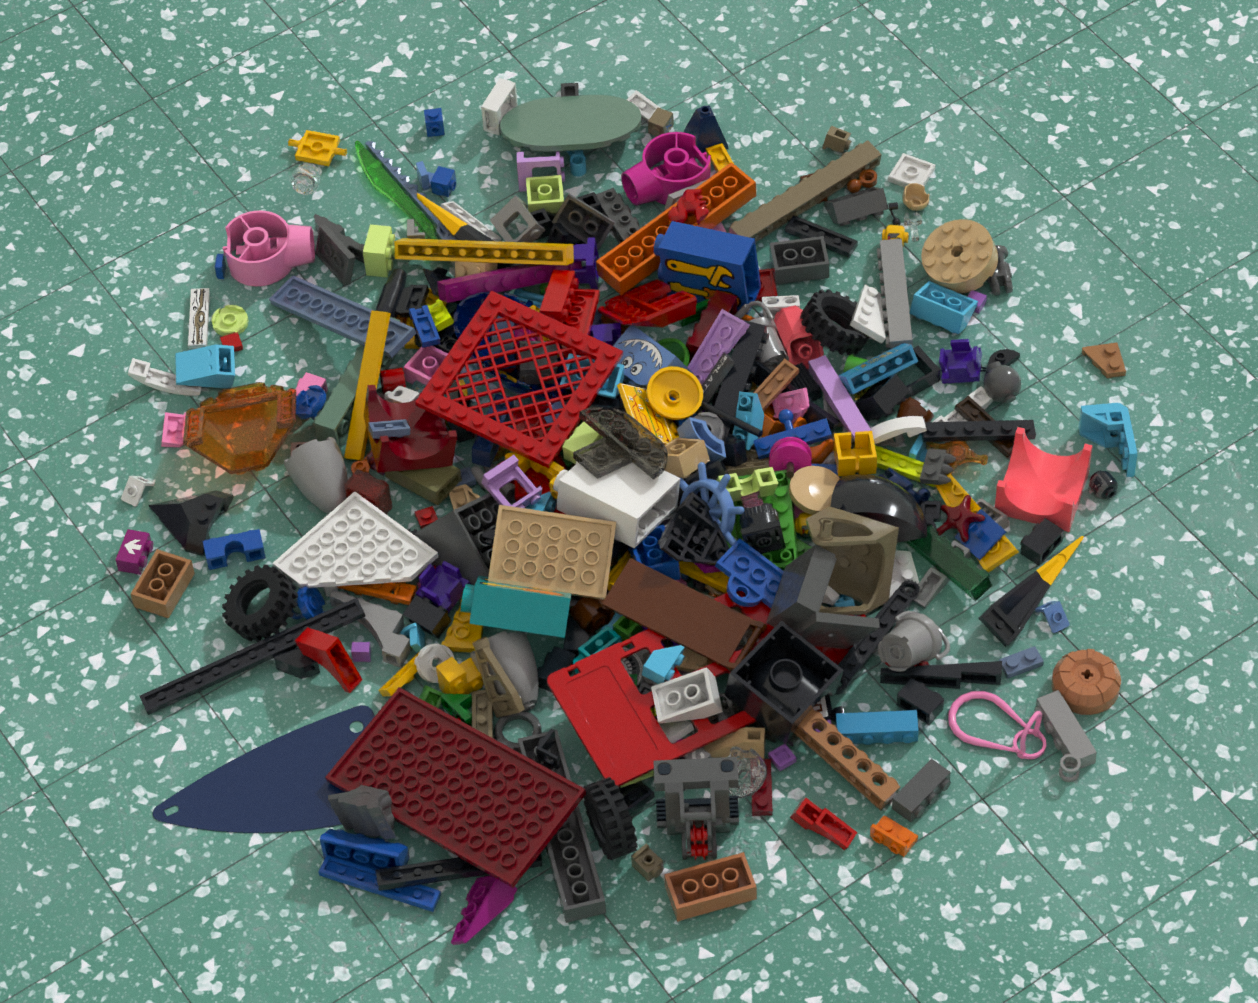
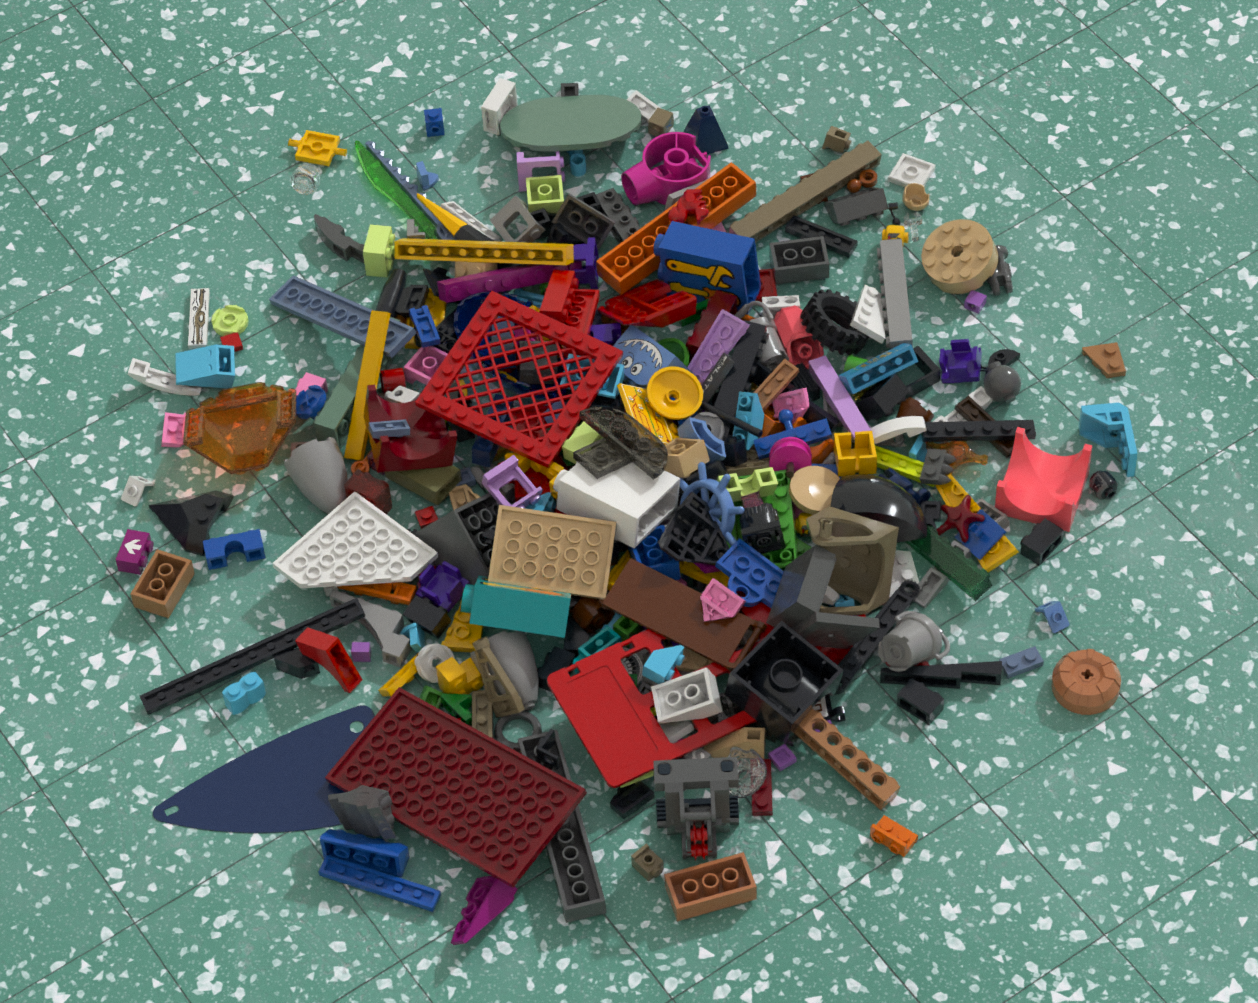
blue tile [215,254,226,279] -> none
black tyre [222,564,298,642] -> none
bright pink animal [223,210,315,286] -> none
blue tile [291,586,326,620] -> none
dark grey plate [315,224,355,286] -> none
black plate [375,854,542,891] -> none
neon yellow plate [427,299,454,332] -> none
blue brick [431,166,456,197] -> none
black tyre [583,777,638,860] -> none
yellow plate [706,143,734,172] -> none
red slope [790,798,858,850] -> none
dark azure brick [836,710,919,745] -> none
dark grey brick [892,758,951,822] -> none
medium azure slope [909,281,978,334] -> none
bright pink animal [948,691,1046,759] -> none
black plate [978,536,1084,647] -> none
light grey hinge [1035,690,1097,782] -> none
none -> medium azure brick [222,672,266,715]
none -> bright pink slope [700,578,746,622]

